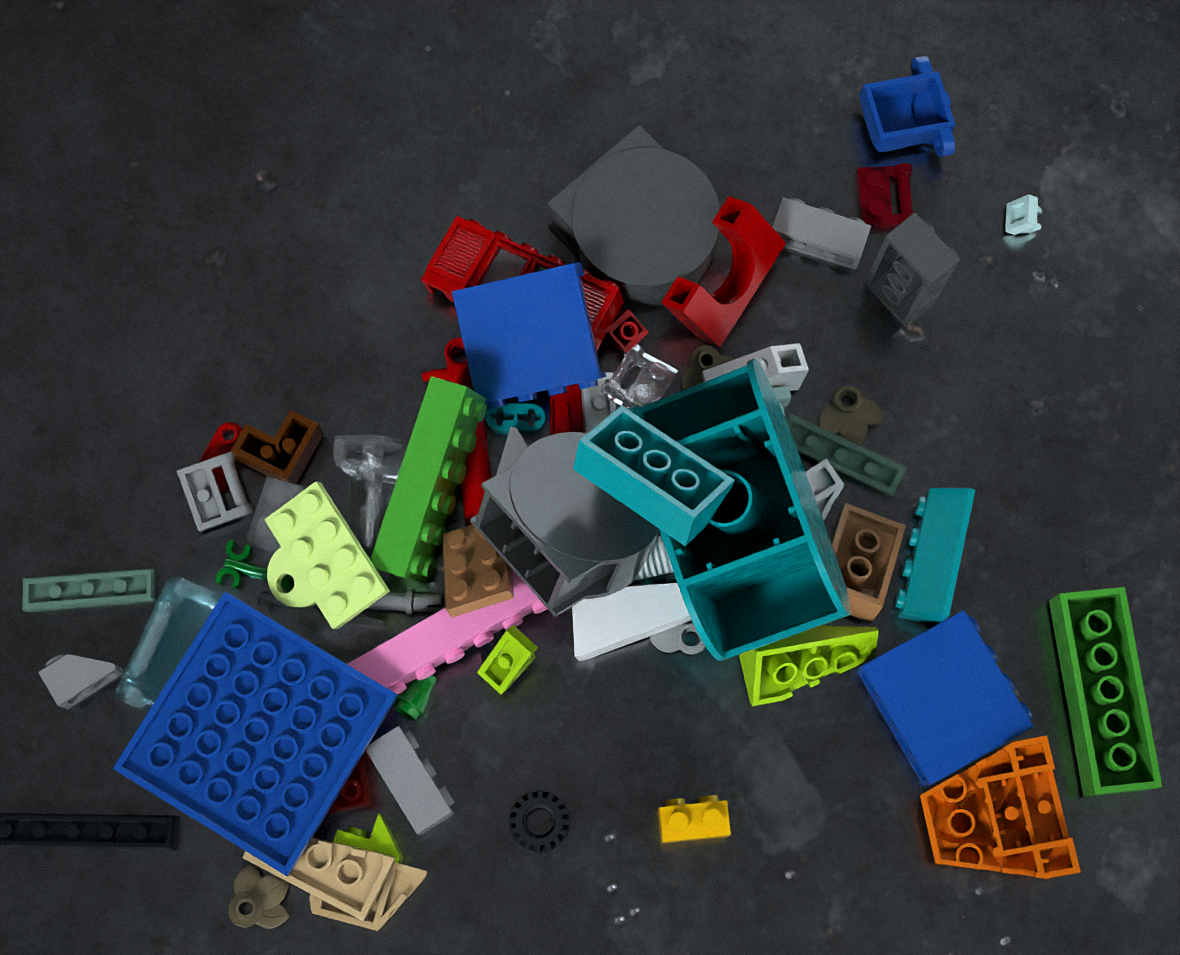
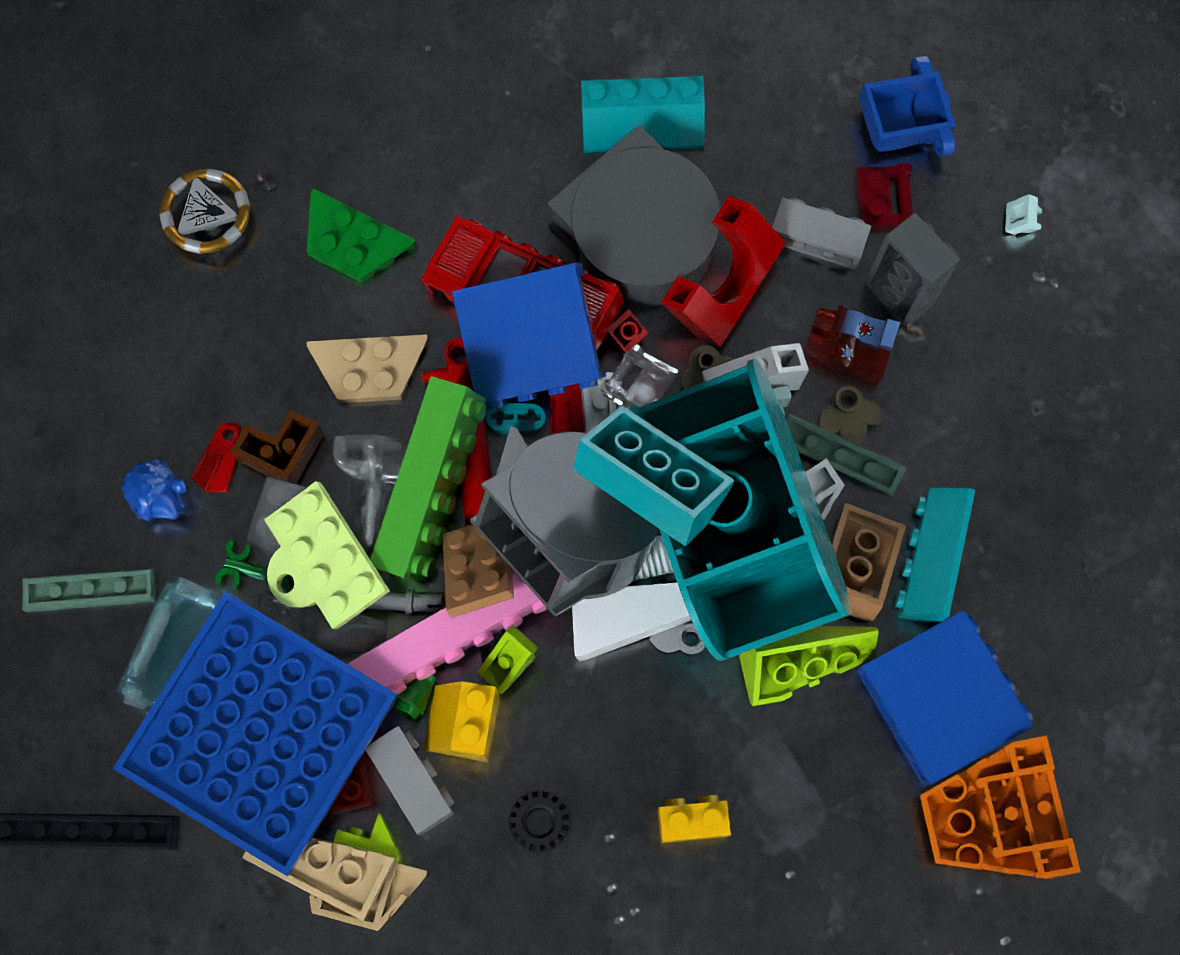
light grey slope [38,654,125,710] -> none
light grey plate [177,452,255,532] -> none
dark tan plate [228,863,289,929] -> none
bright green brick [1049,587,1162,797] -> none
none -> blue animal [121,459,186,521]
none -> piece [159,168,250,254]
none -> green wing [307,188,417,283]
none -> tan wing [307,334,429,403]
none -> yellow slope [423,681,500,762]
none -> teal slope [581,76,705,153]
none -> clear red hips [804,305,900,387]

